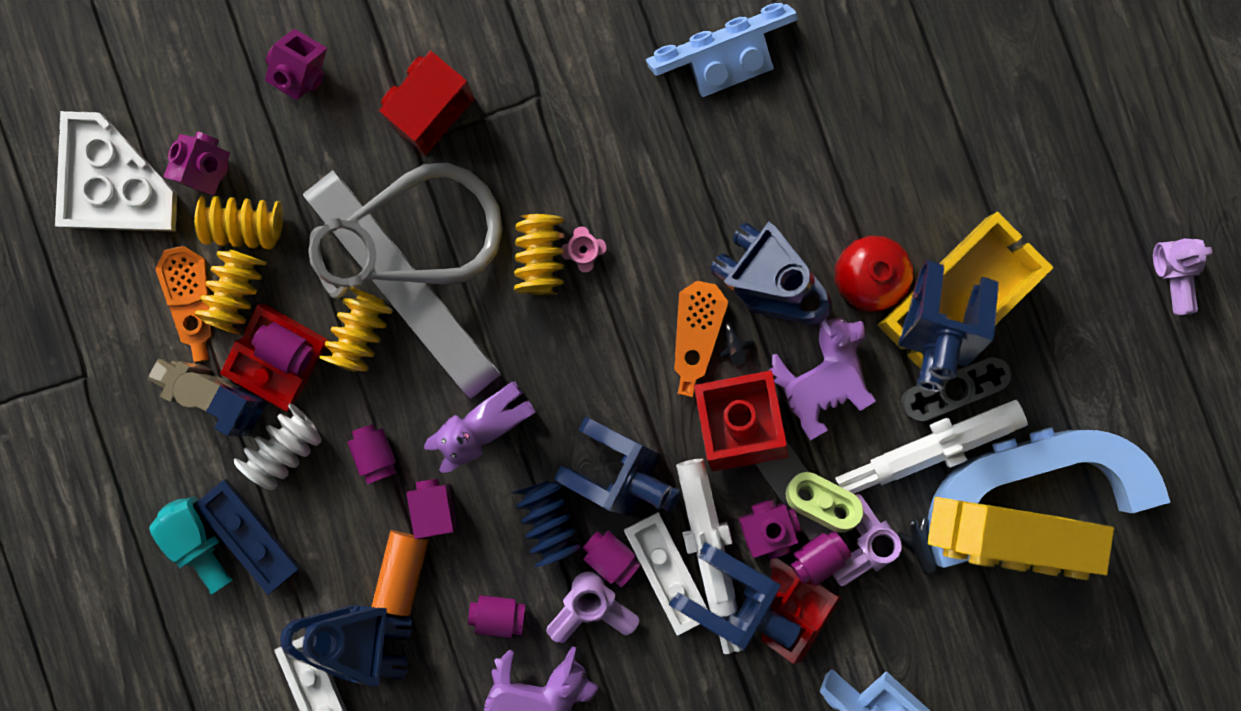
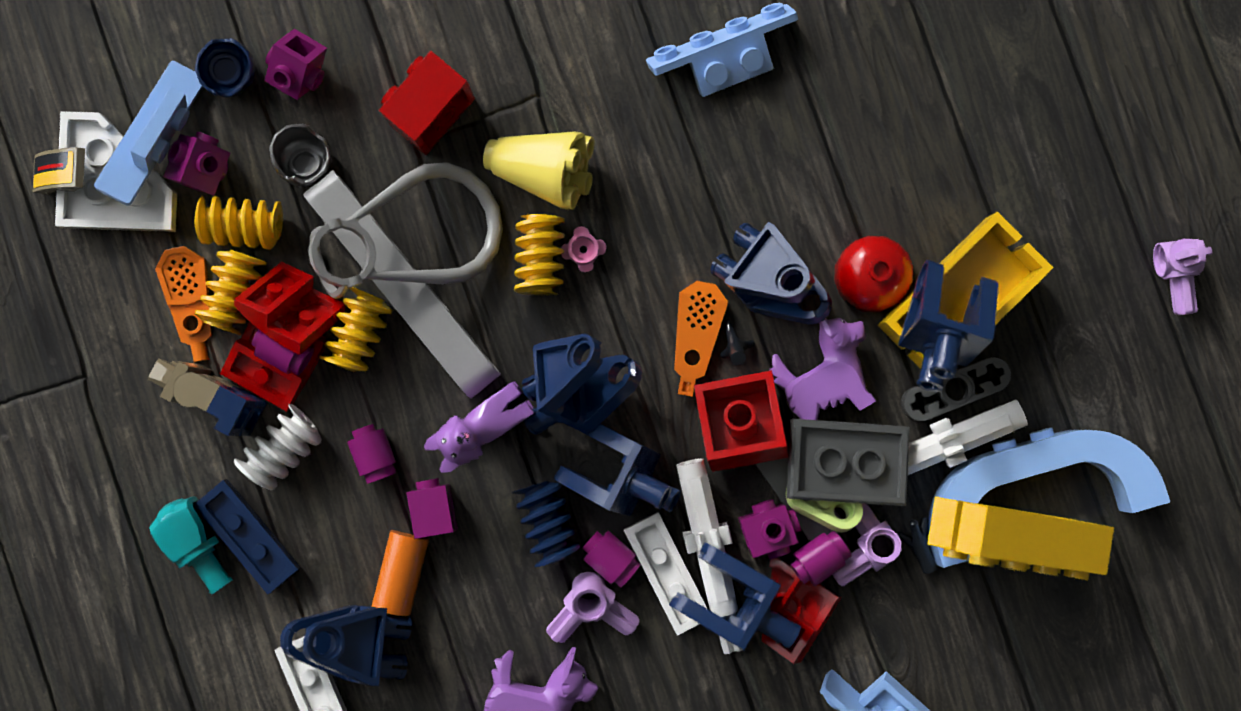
magenta brick [467,595,525,638] -> none
none -> slope [33,147,85,195]
none -> light blue bracket [94,61,203,206]
none -> dark blue hair [194,38,256,97]
none -> red slope [234,261,345,355]
none -> flat silver hair [269,124,332,187]
none -> light yellow cone [483,131,595,210]
none -> dark blue piece [522,334,642,435]
none -> dark grey tile [786,419,910,506]

